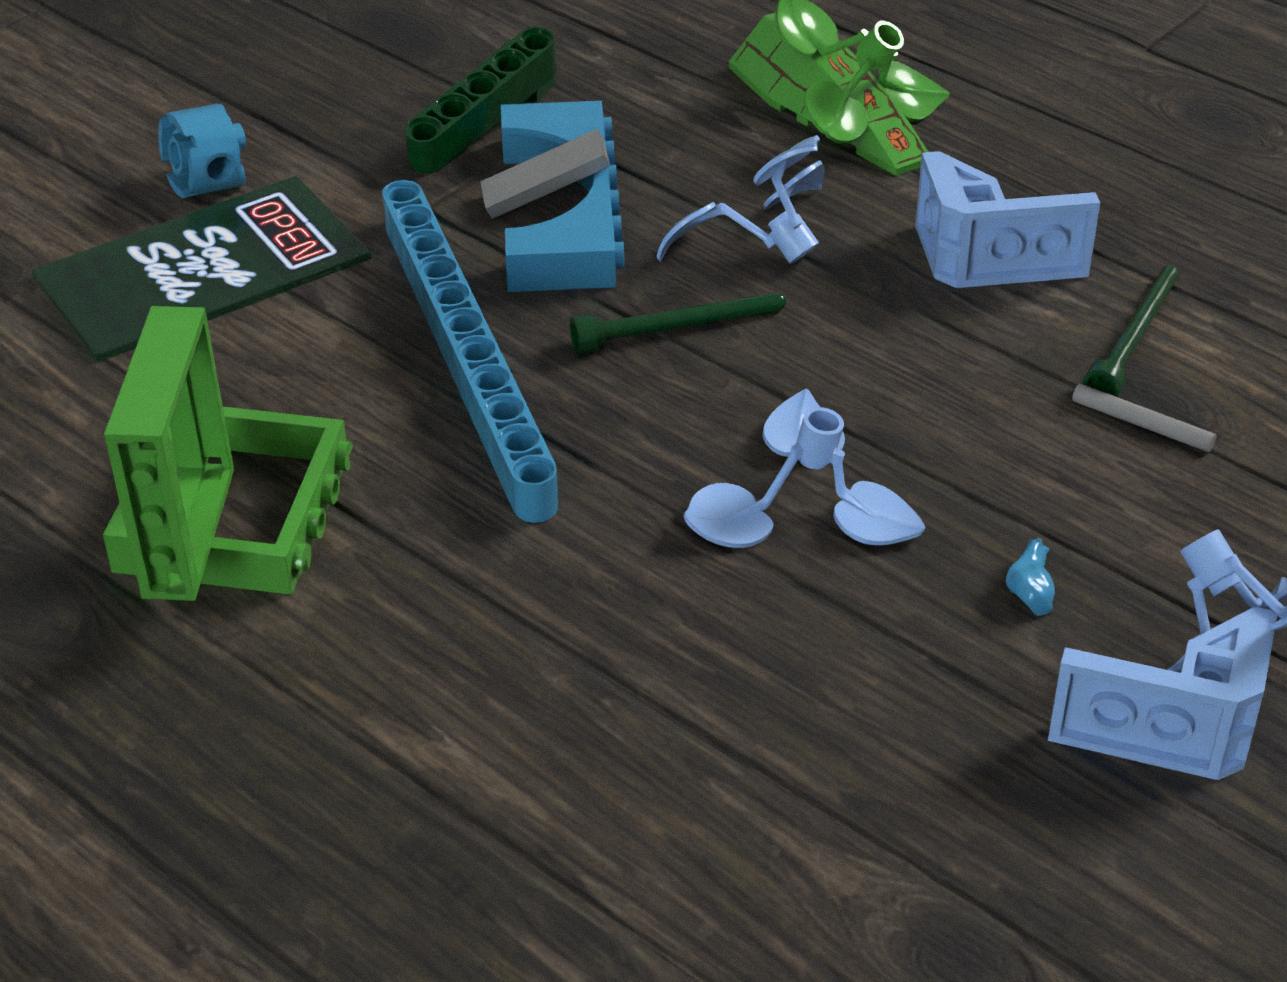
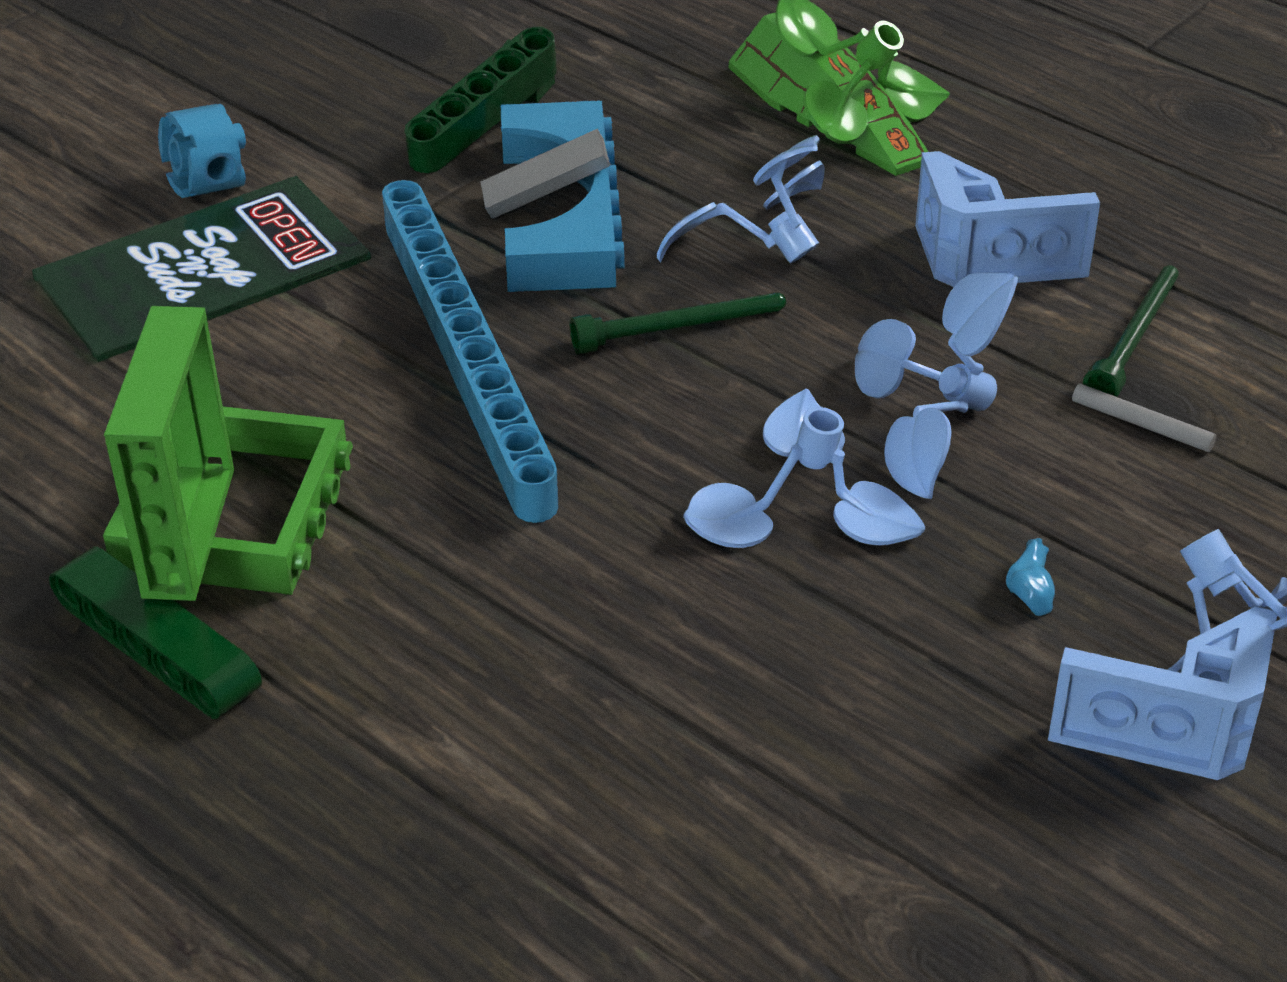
none -> dark green beam [49,546,262,719]
none -> light blue plant [855,273,1019,499]

